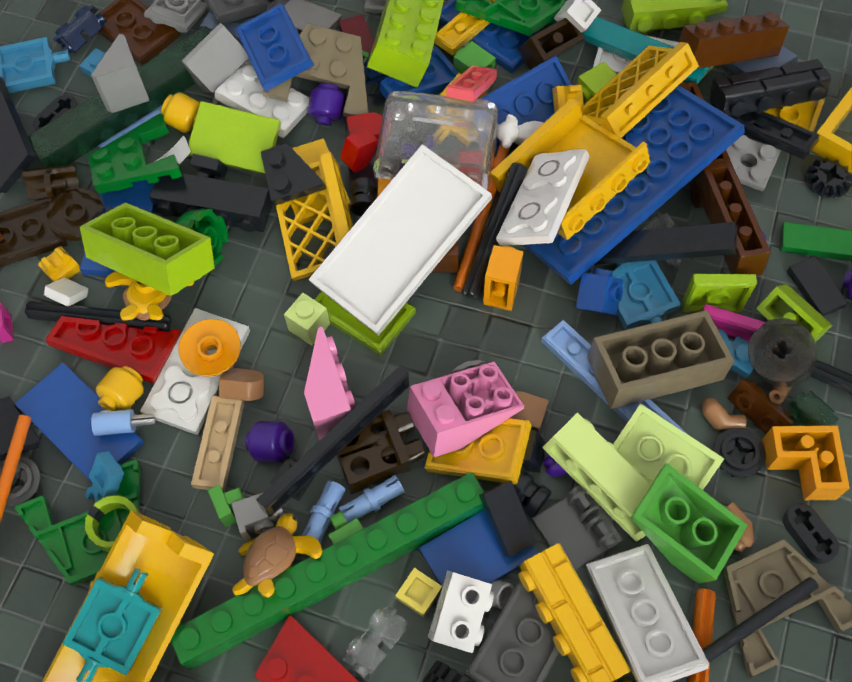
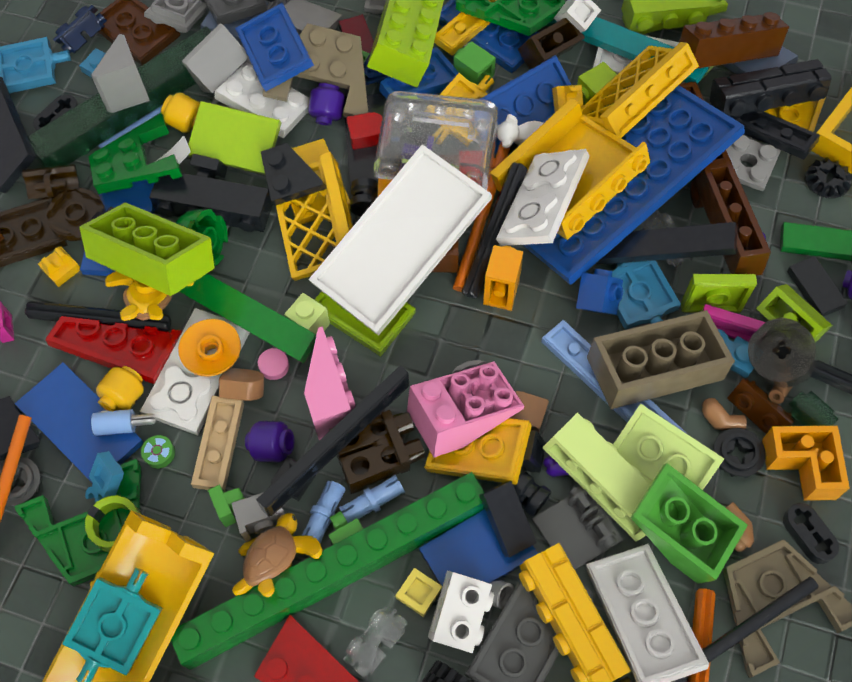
white tile [44,277,88,307] -> none
red piece [340,128,379,172] -> none
coral tile [446,65,497,102] -> none
none -> bright green tile [141,435,175,469]
none -> green tile [179,274,316,364]
none -> bright pink tile [258,348,289,380]

